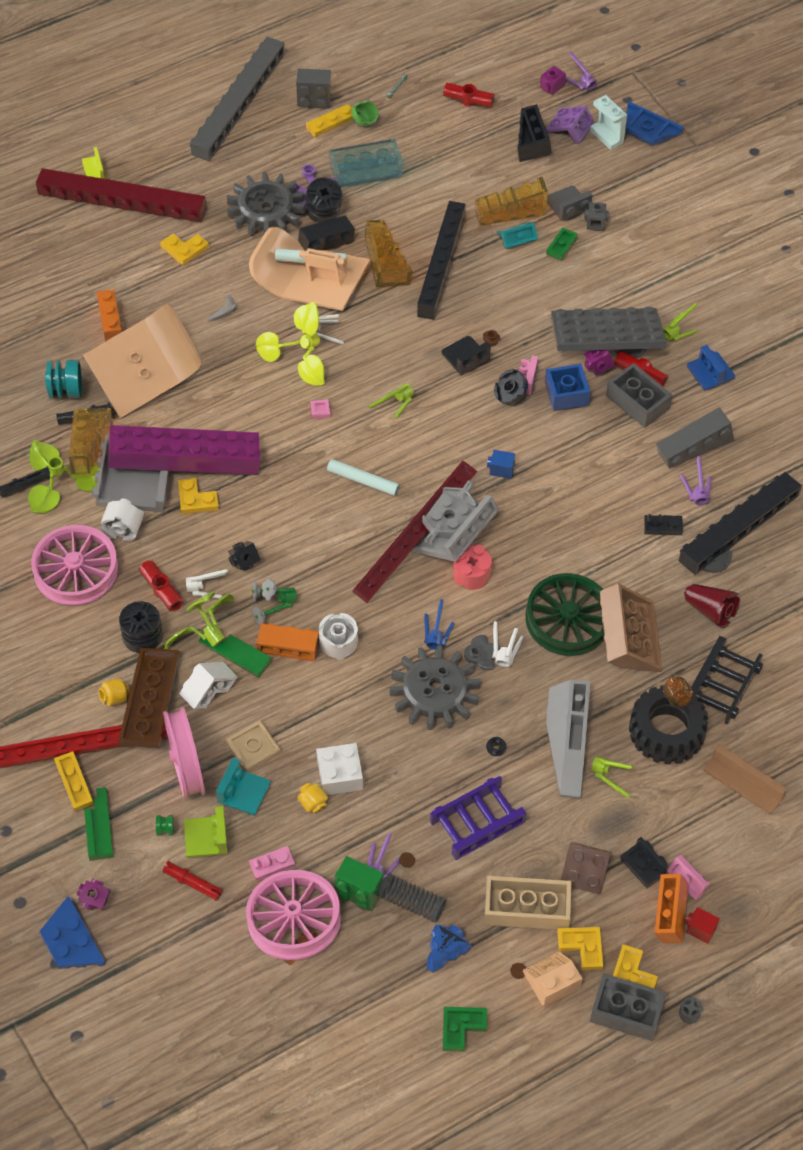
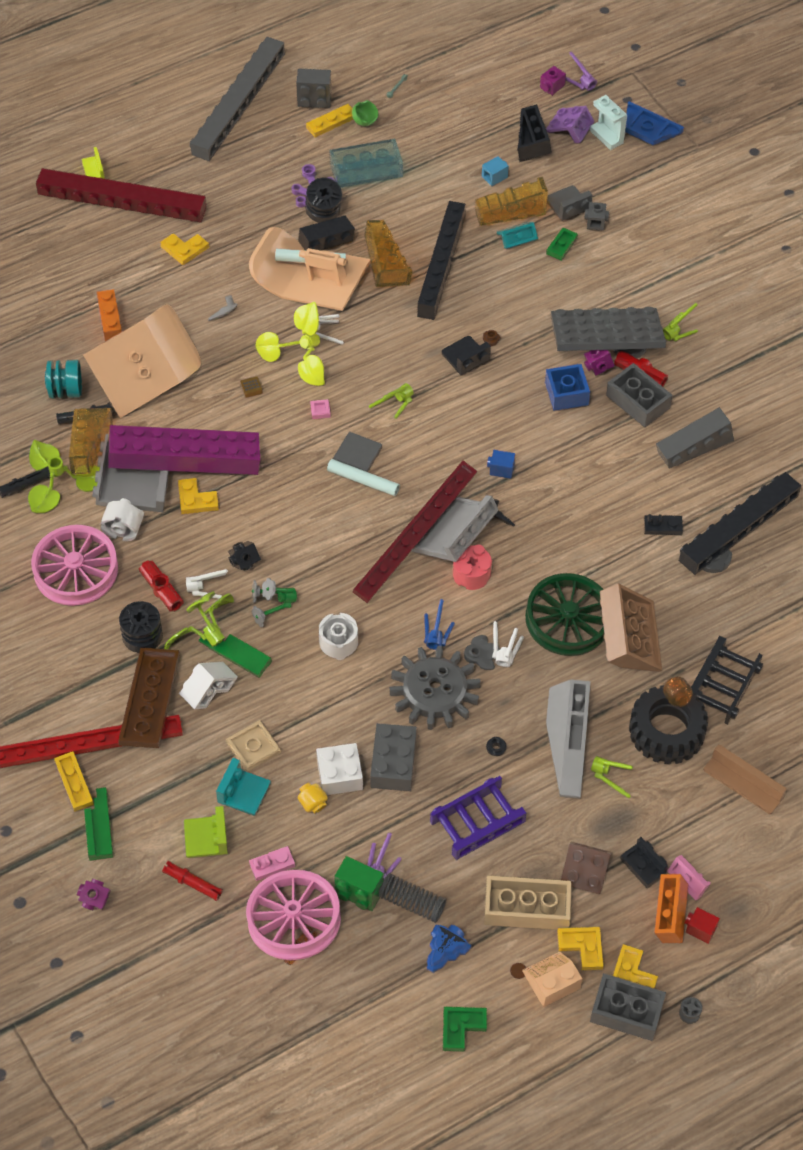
blue wing [39,897,106,969] -> none
yellow head [98,678,130,706] -> none
green wheel [156,815,174,836] -> none
bright pink wheel [163,707,205,800] -> none
dark grey gear [227,172,305,236] -> none
orange brick [256,623,319,661] -> none
reddish brown piece [399,852,415,868] -> none
light grey plate [422,481,477,545] -> none
red piece [443,82,495,107] -> none
black plate [494,369,528,405] -> none
bright pink plate [519,355,538,395] -> none
medium lavender plant [680,456,711,505] -> none
dark red cone [684,584,740,628] -> none
blue bracket [687,345,735,391] -> none
none -> pearl gold tile [240,376,263,398]
none -> dark grey tile [333,431,382,472]
none -> dark grey brick [370,723,417,791]
none -> dark azure brick [482,156,509,186]
none -> black bar [493,498,515,527]

